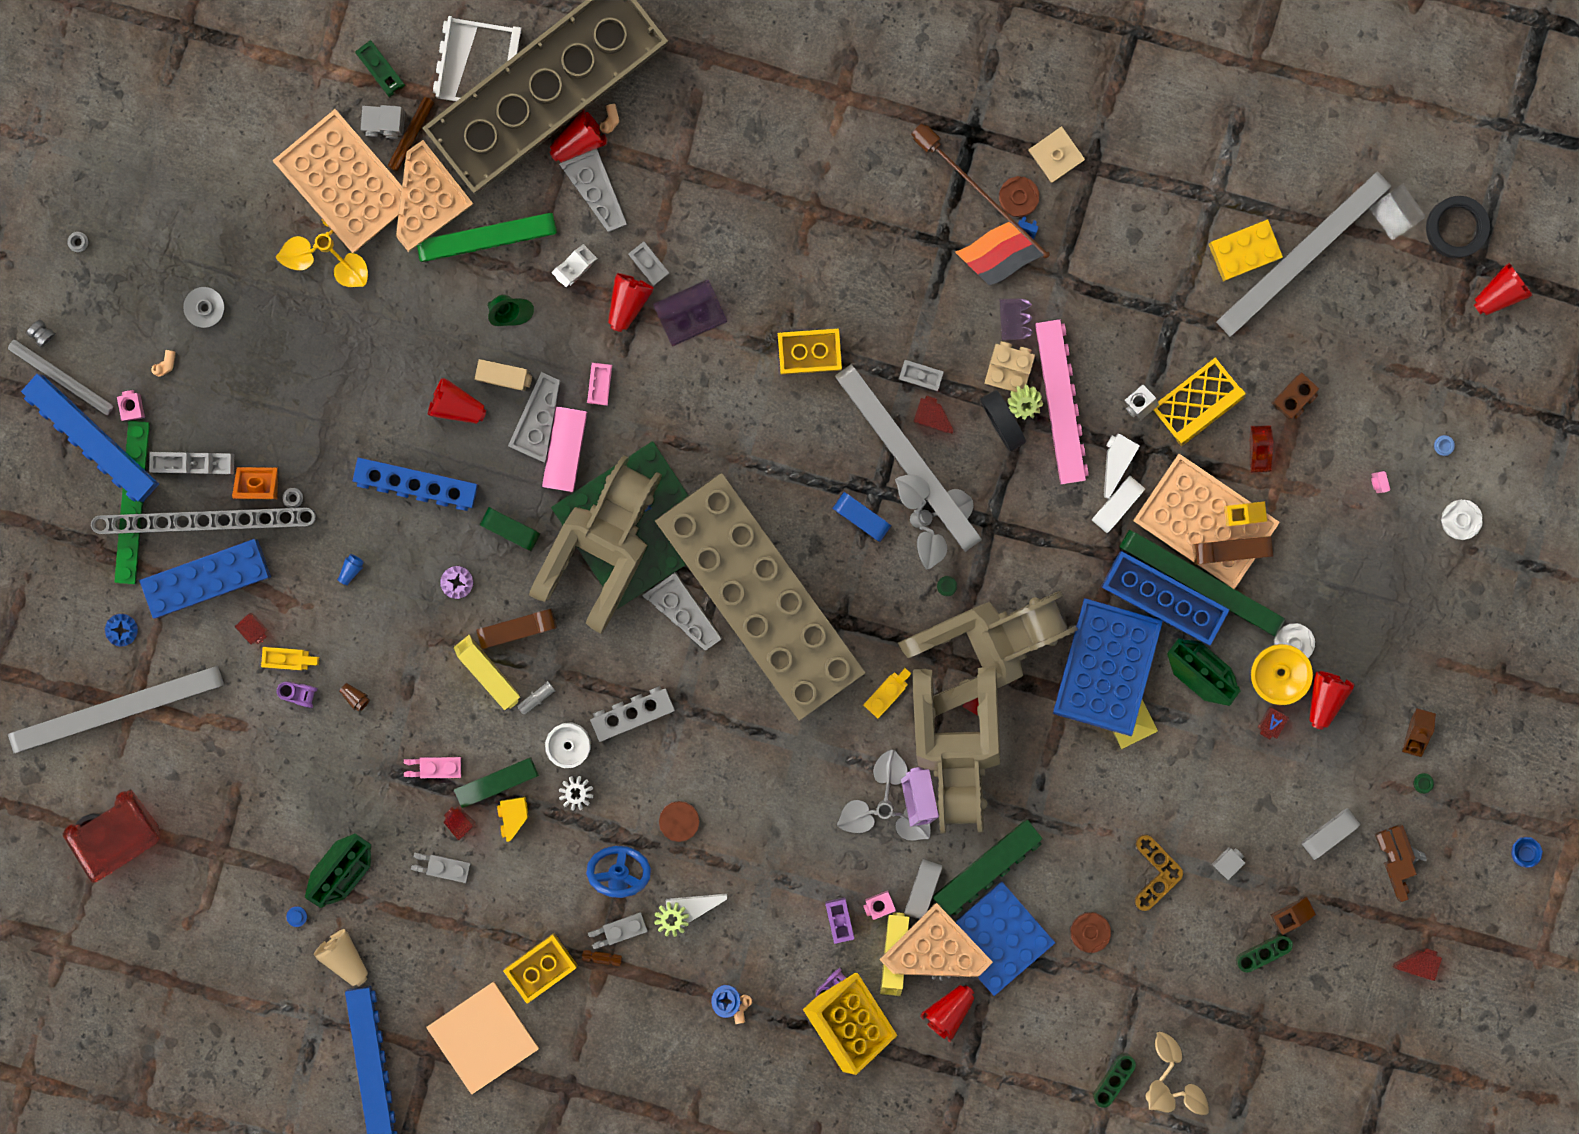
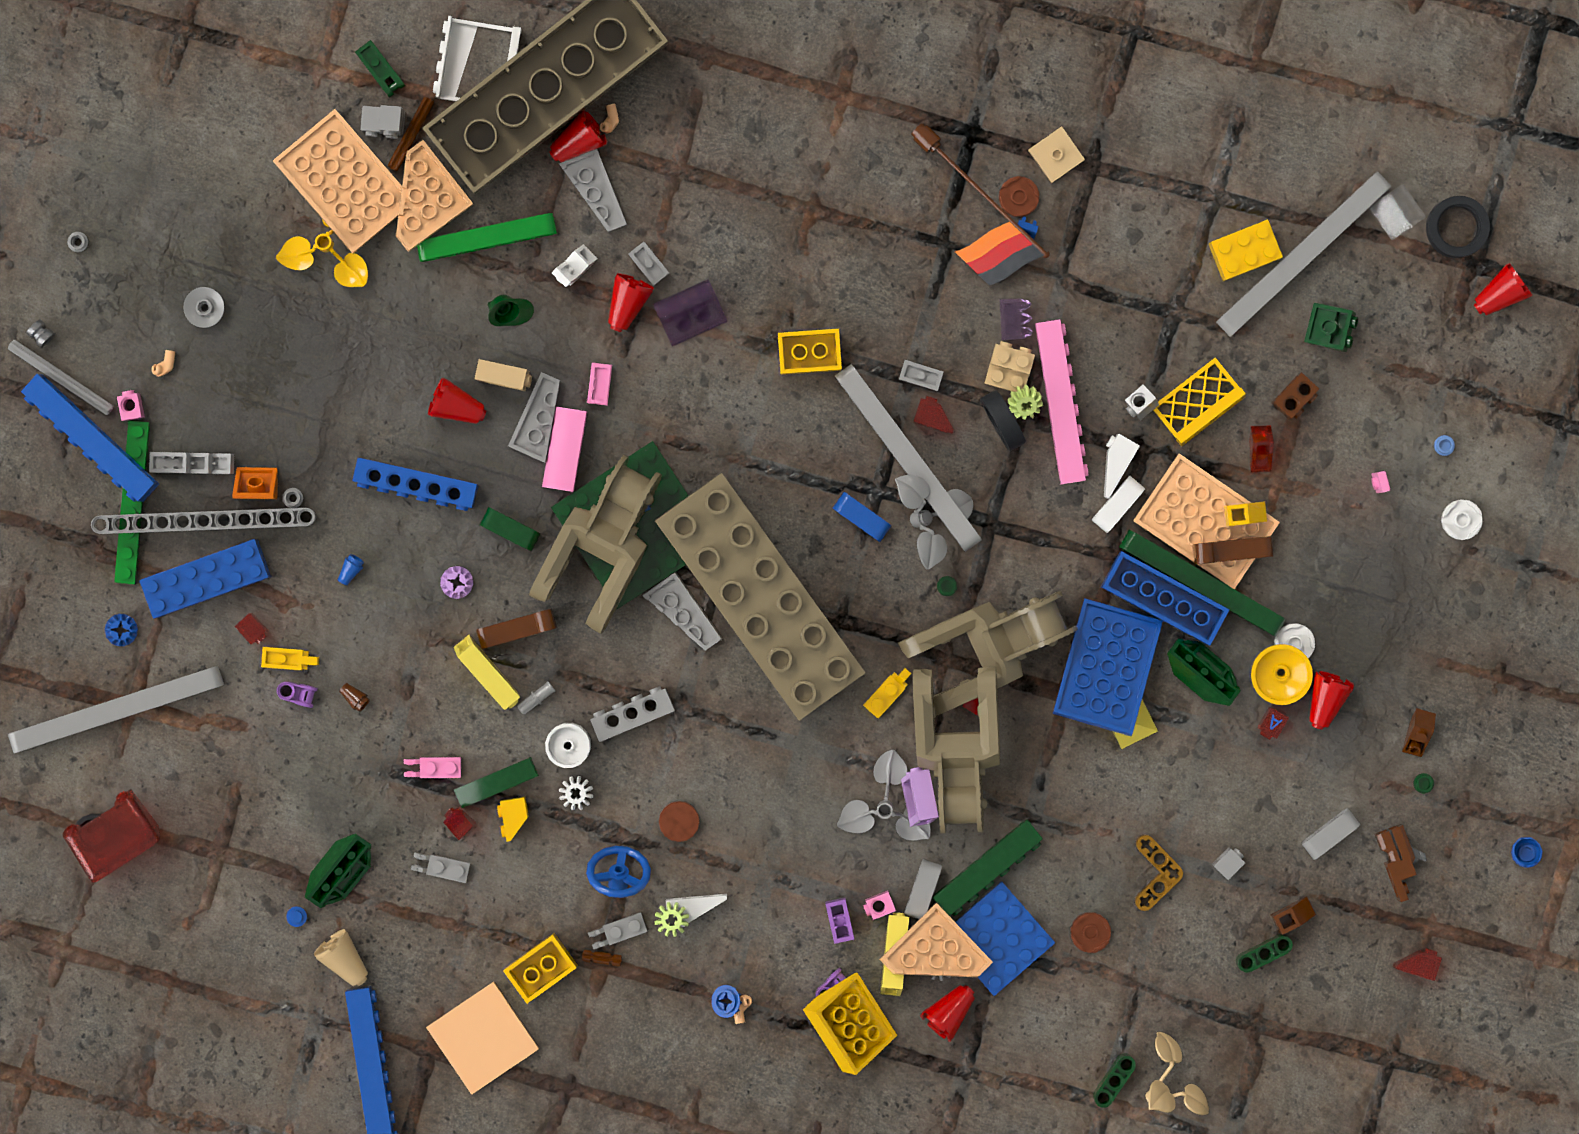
none -> dark green plate [1304,303,1358,352]

